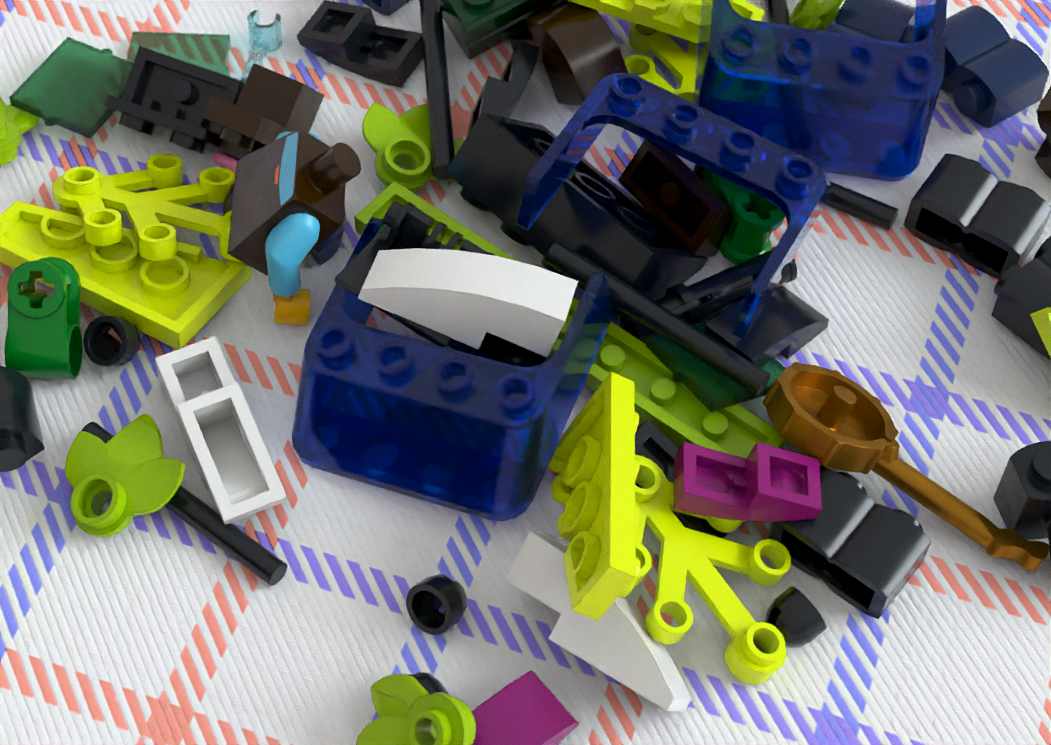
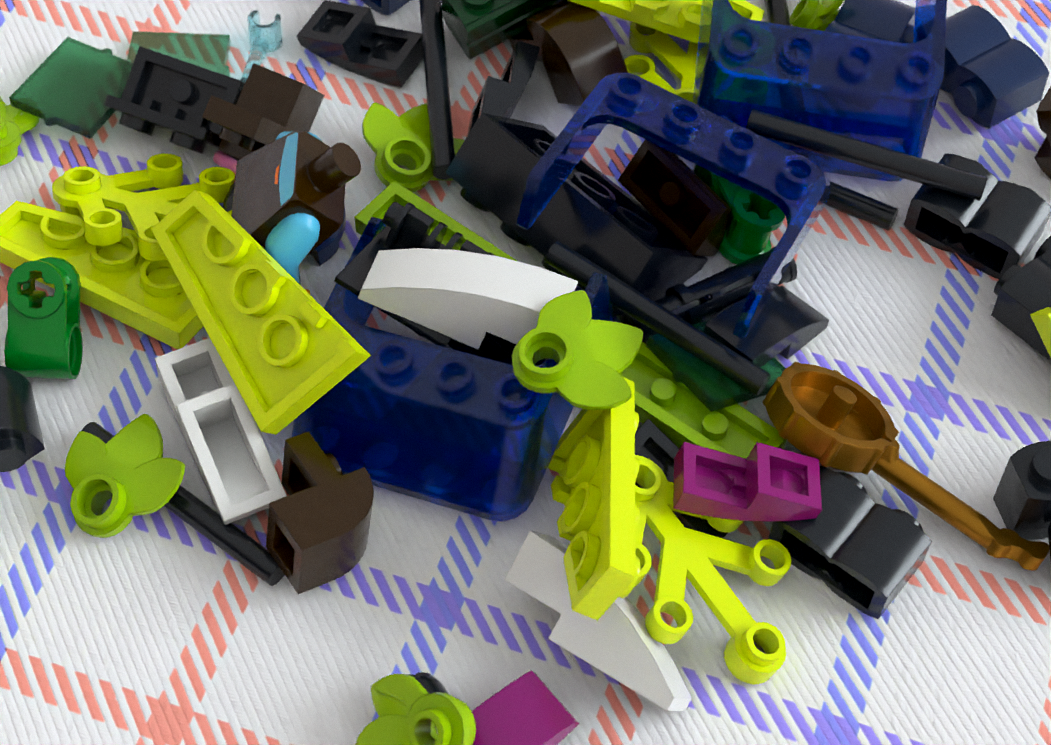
black hinge [83,316,140,367] -> none
black hinge [406,574,467,635] -> none
black hinge [765,586,827,648] -> none
none -> neon yellow wing [151,190,371,435]
none -> dark brown brick [266,431,374,594]
none -> lime plate [512,290,643,410]
none -> black bar [745,109,988,201]

